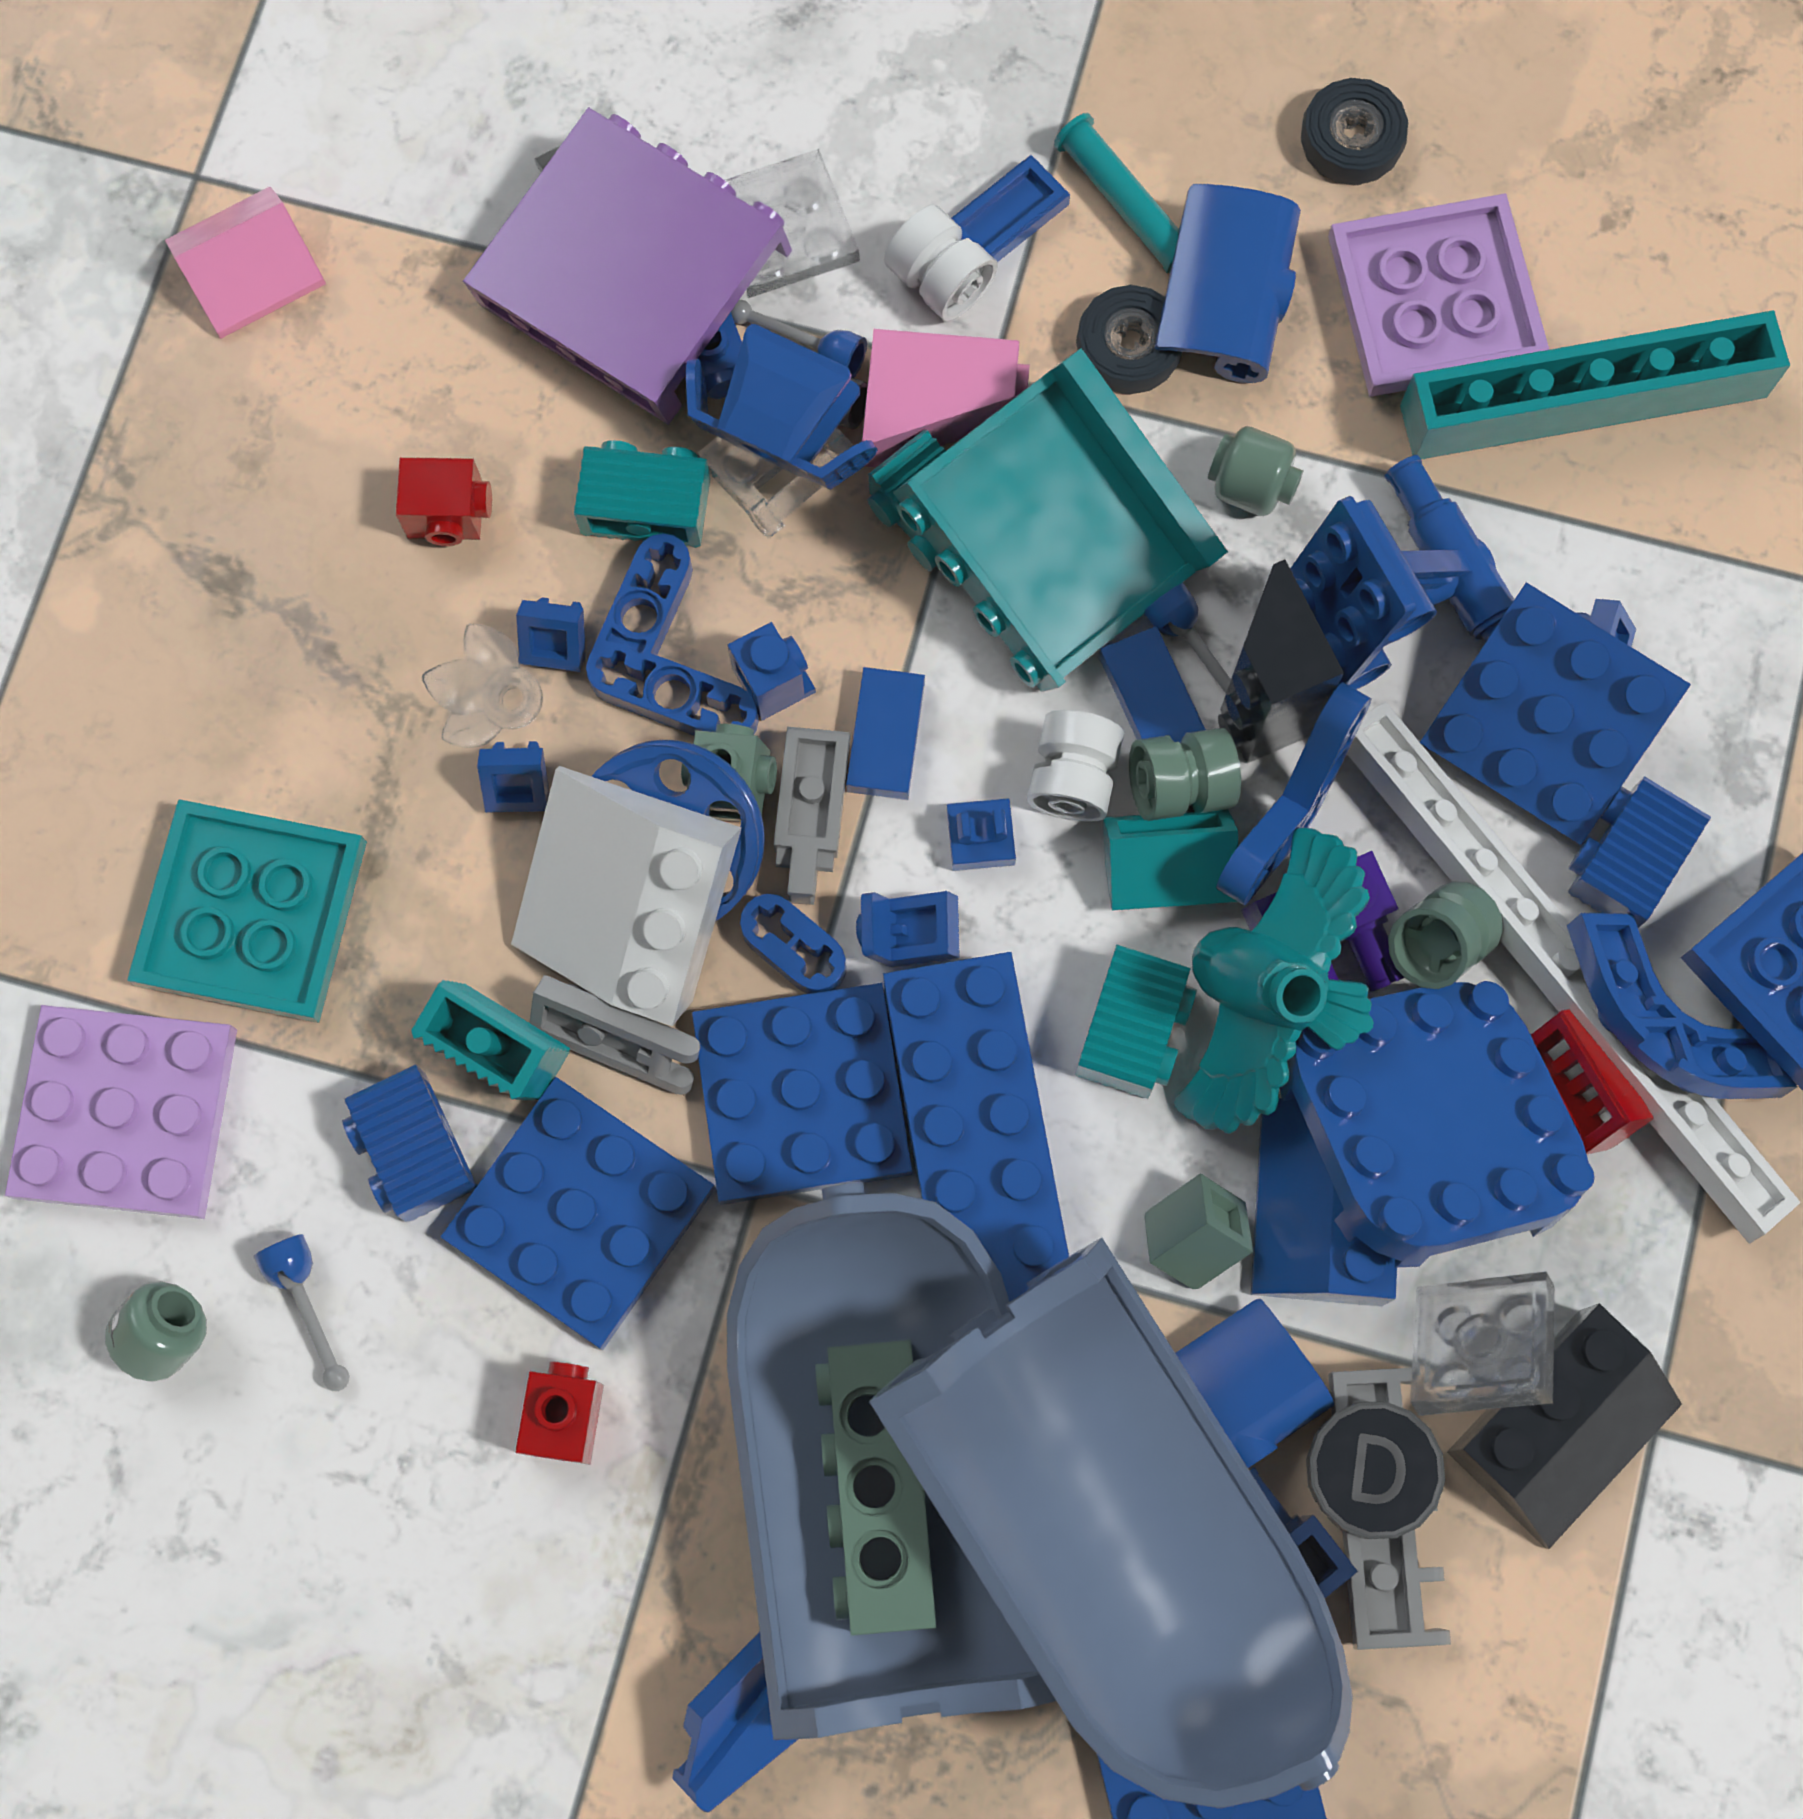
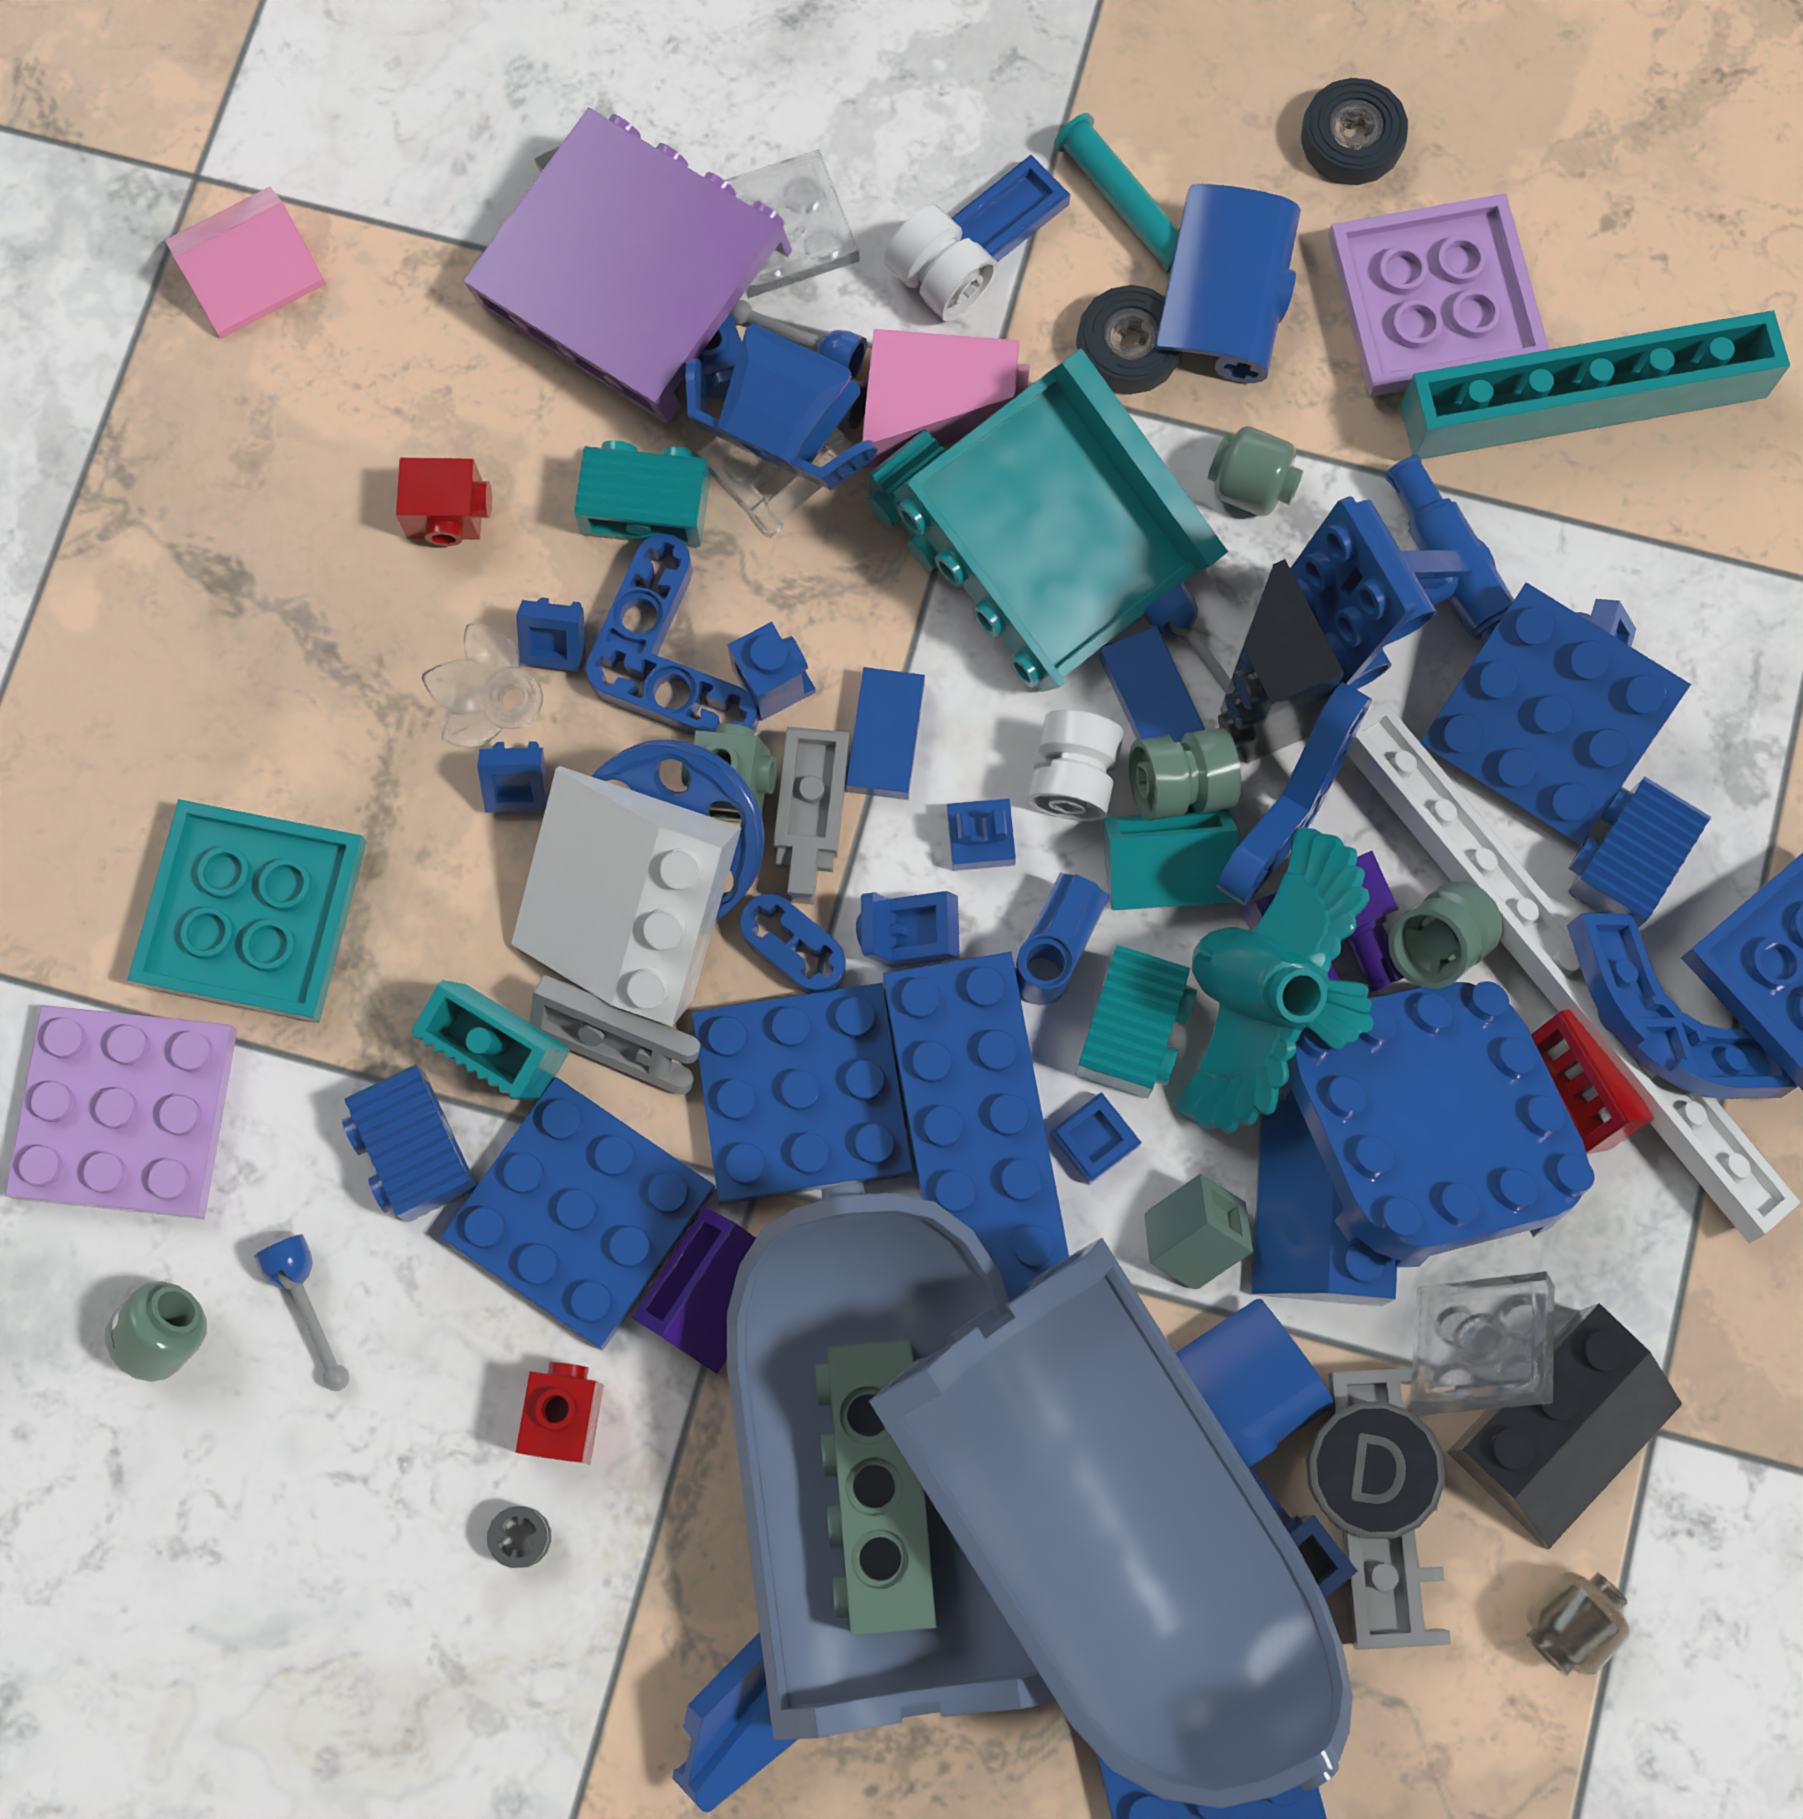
none -> dark grey bush [487,1506,552,1568]
none -> dark purple brick [632,1207,756,1374]
none -> blue piece [1015,872,1110,1005]
none -> blue tile [1050,1092,1142,1185]
none -> clear smoke head [1525,1571,1630,1677]

